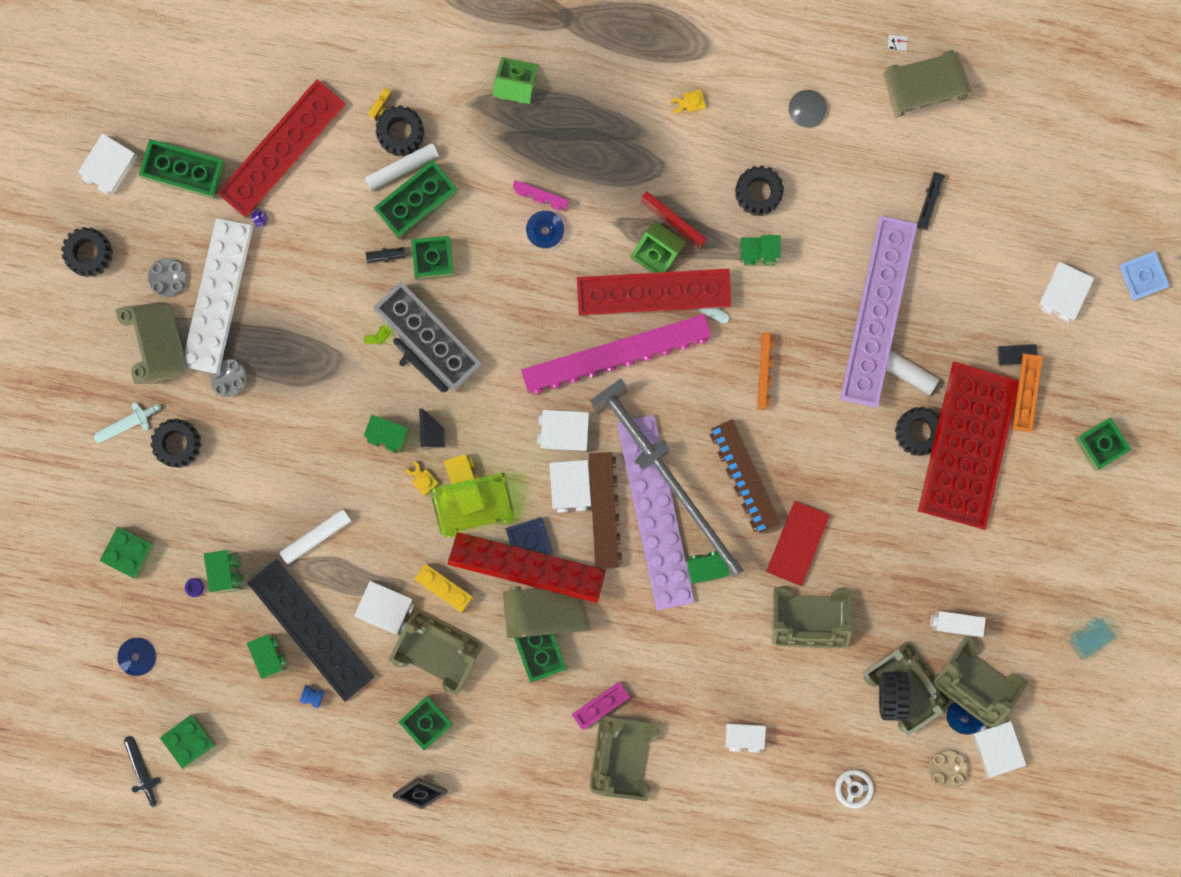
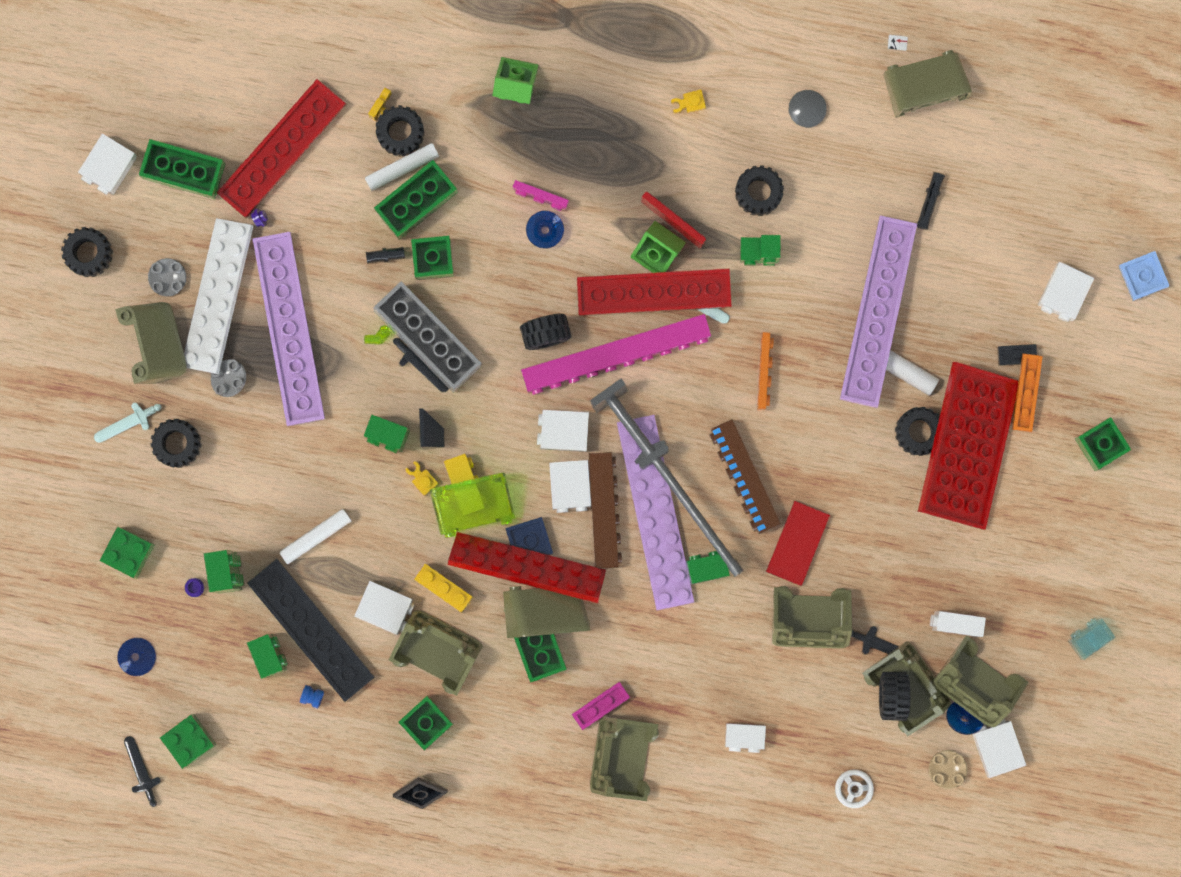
none -> lavender plate [253,232,325,426]
none -> black tyre [520,313,572,350]
none -> black sword [851,626,899,655]

